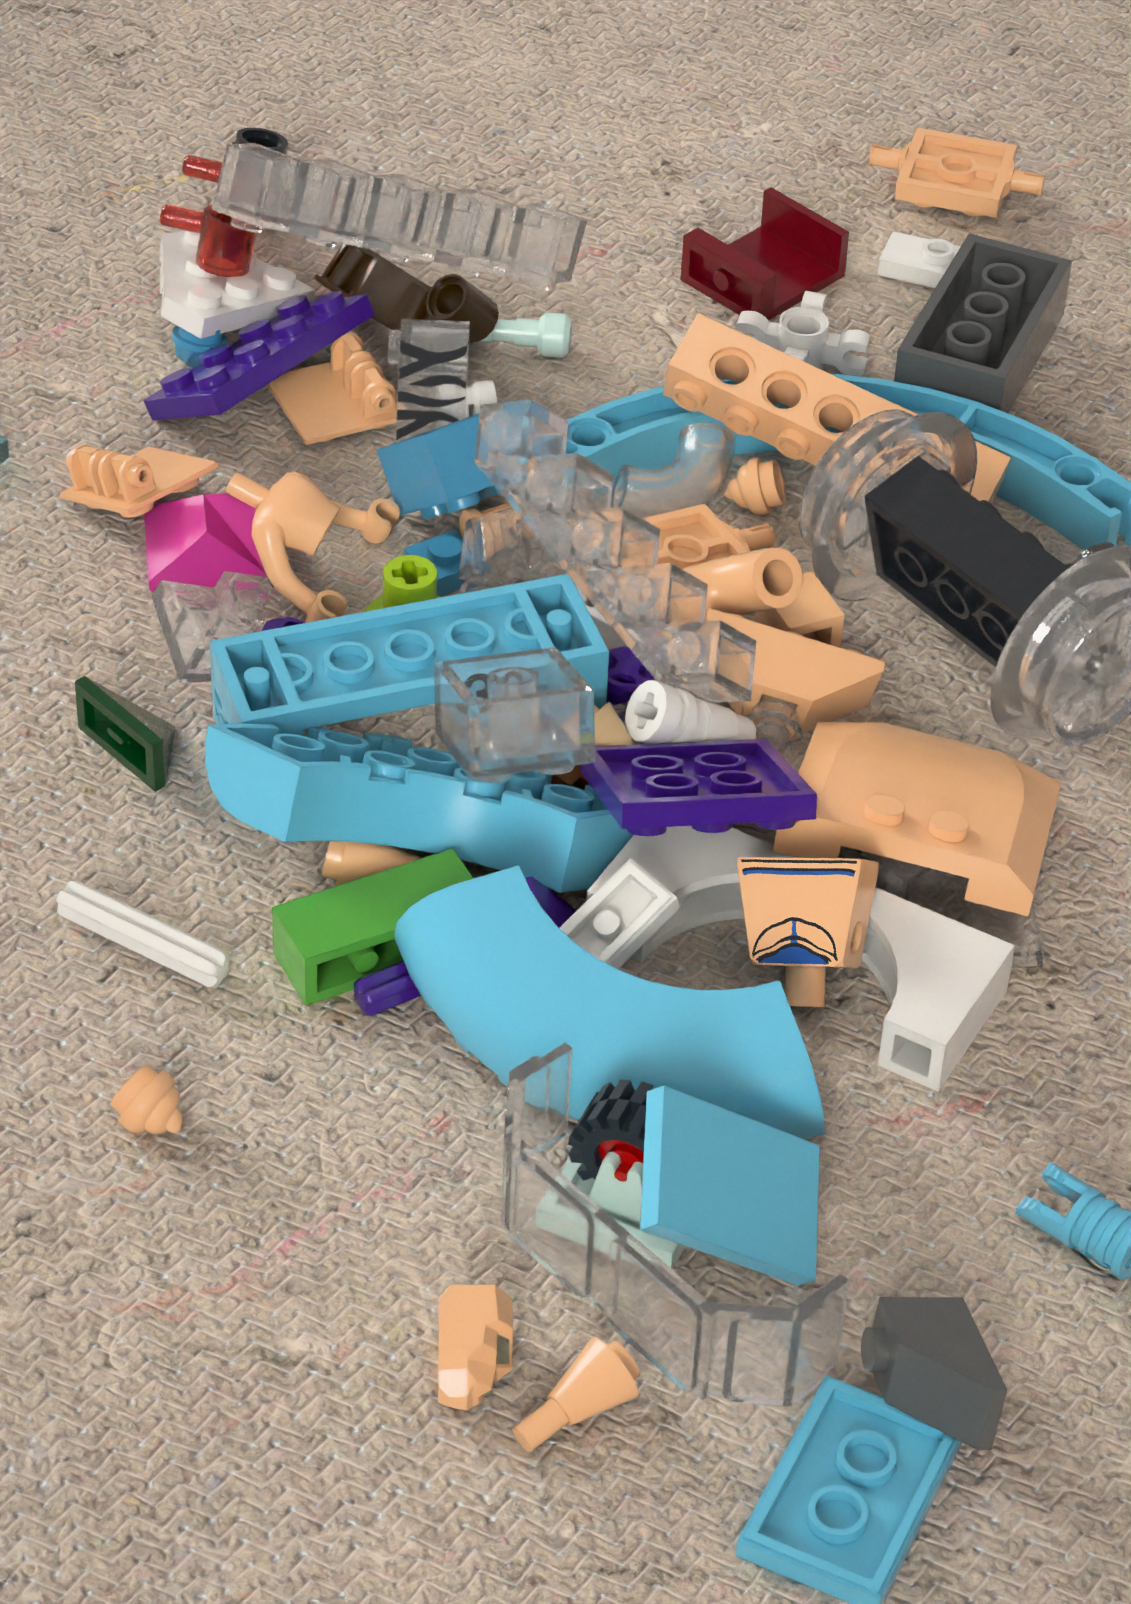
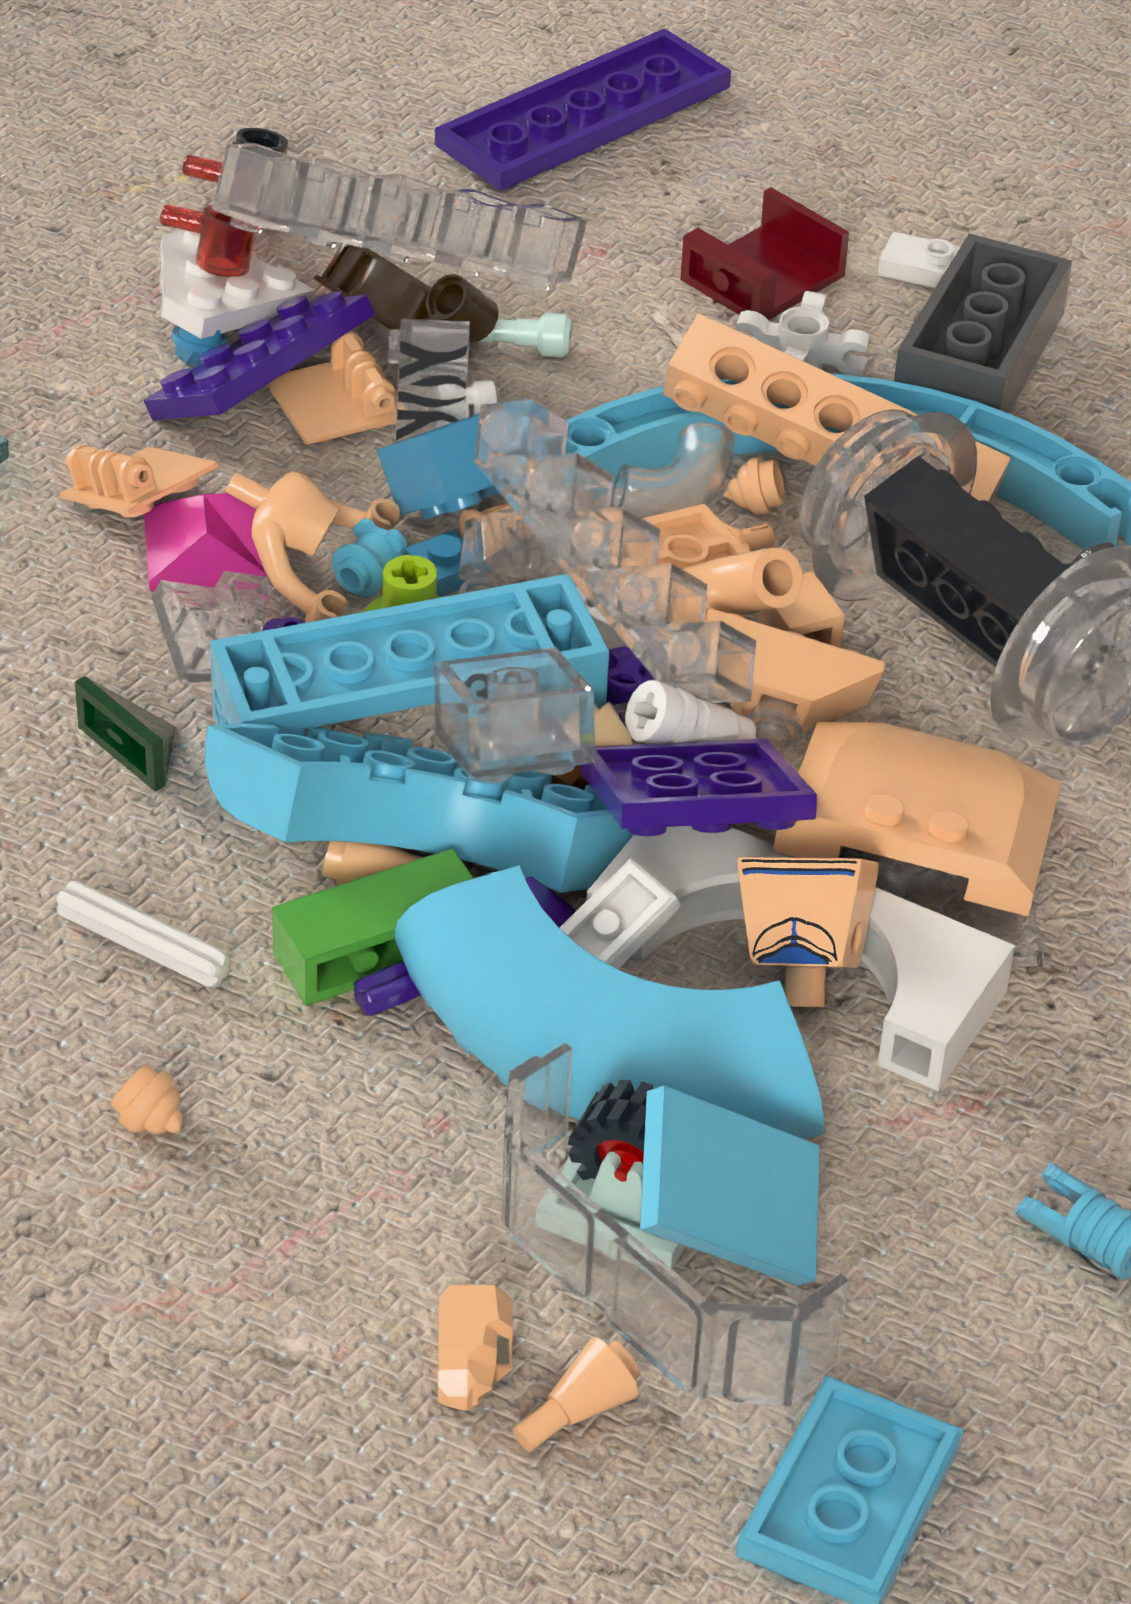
dark grey slope [861,1297,1007,1450] -> none
light nougat plate [868,127,1045,218] -> none
none -> medium azure brick [332,518,407,598]
none -> dark purple plate [435,28,731,191]

